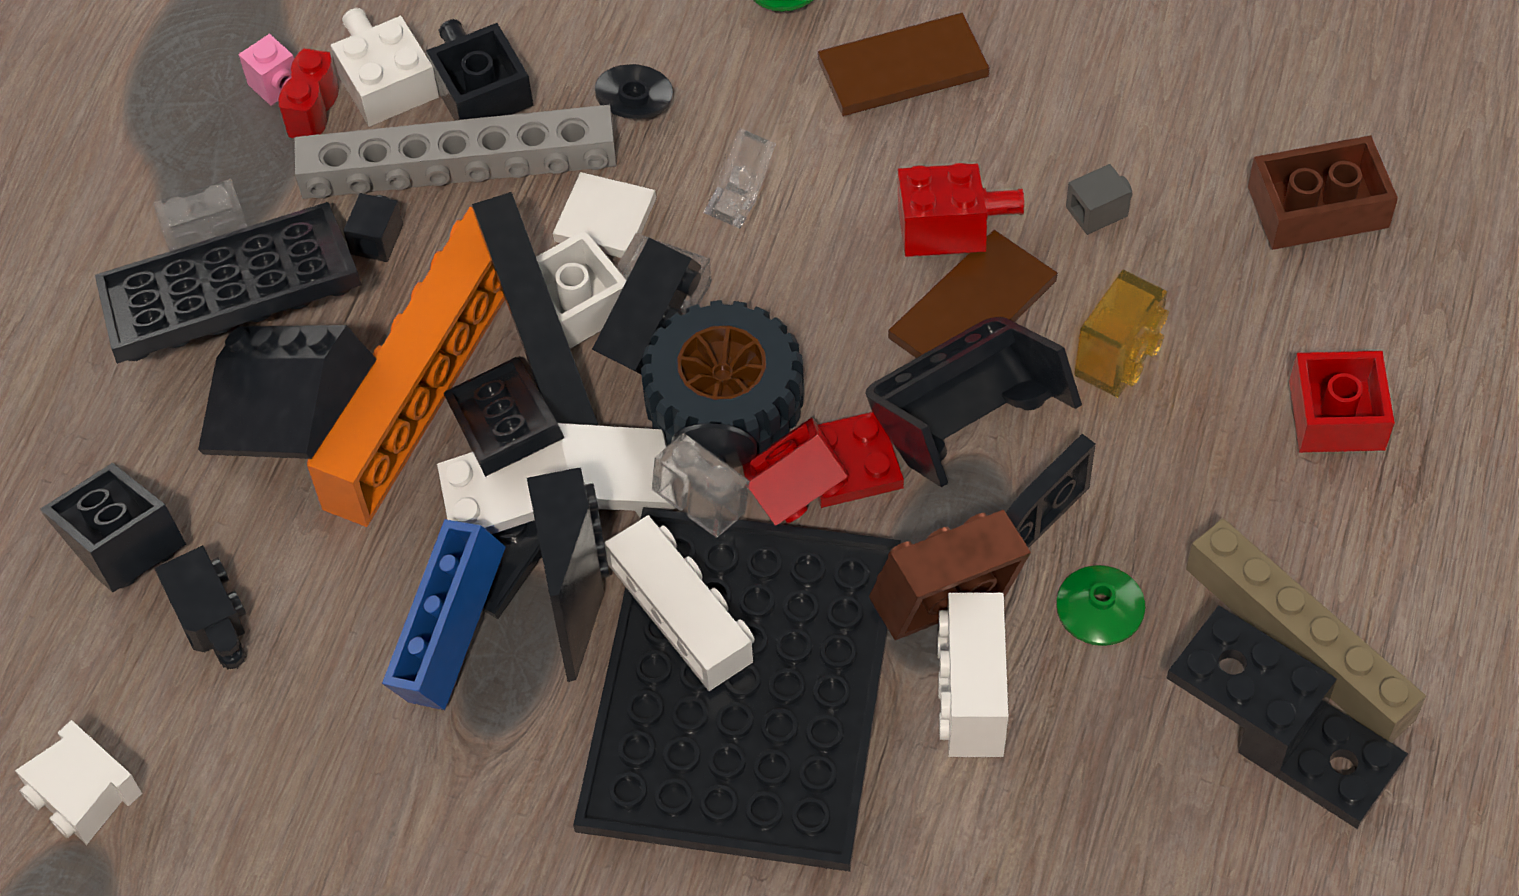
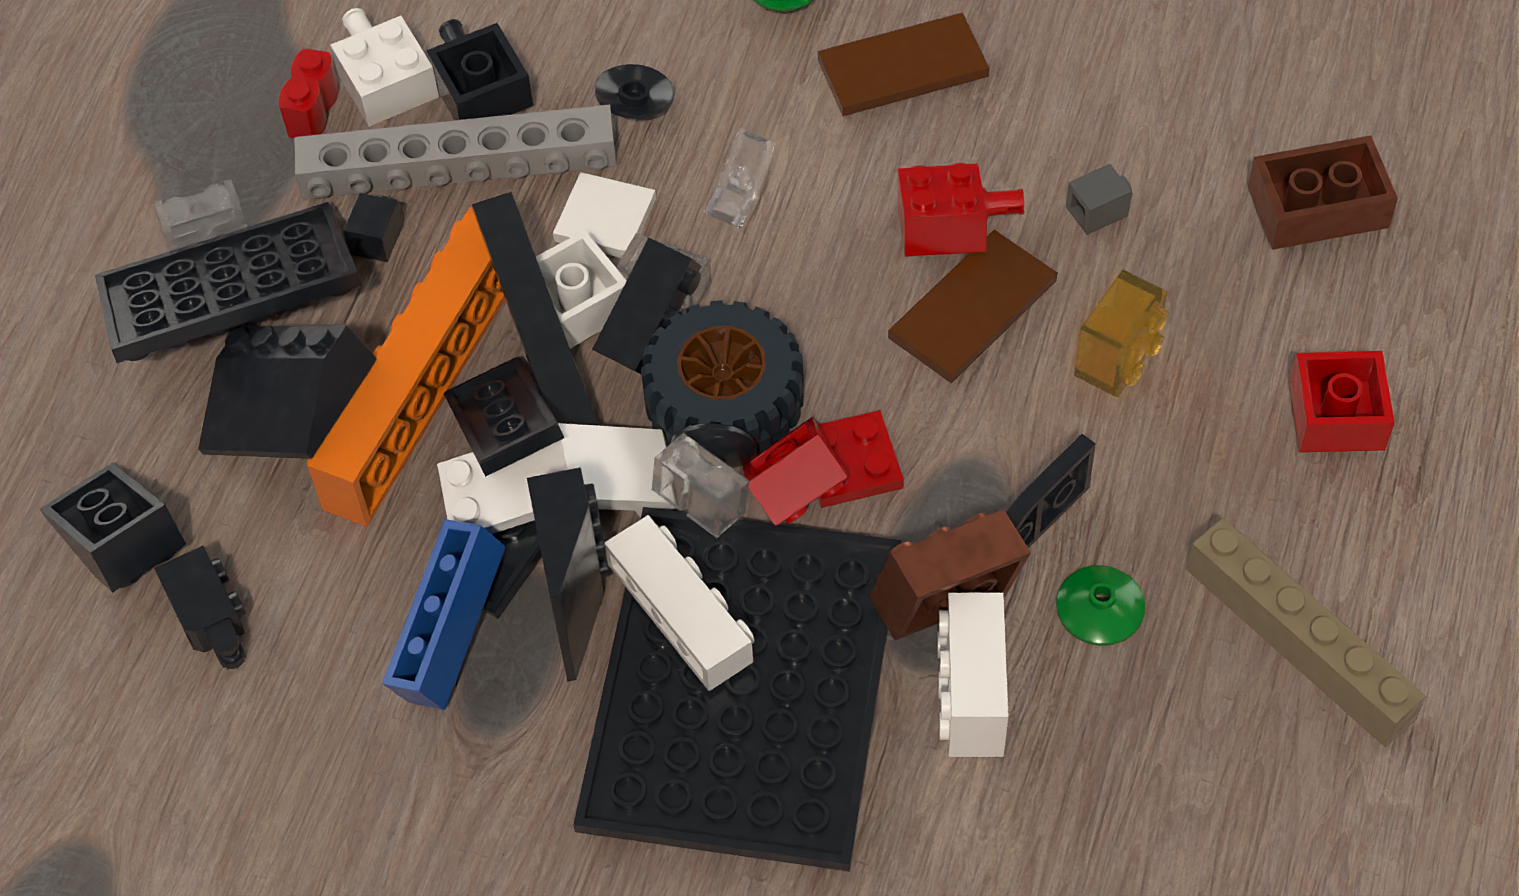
white hips [15,720,142,845] -> none
bright pink brick [239,34,294,106] -> none
black windscreen [865,317,1082,488] -> none
black bracket [1166,605,1408,829] -> none

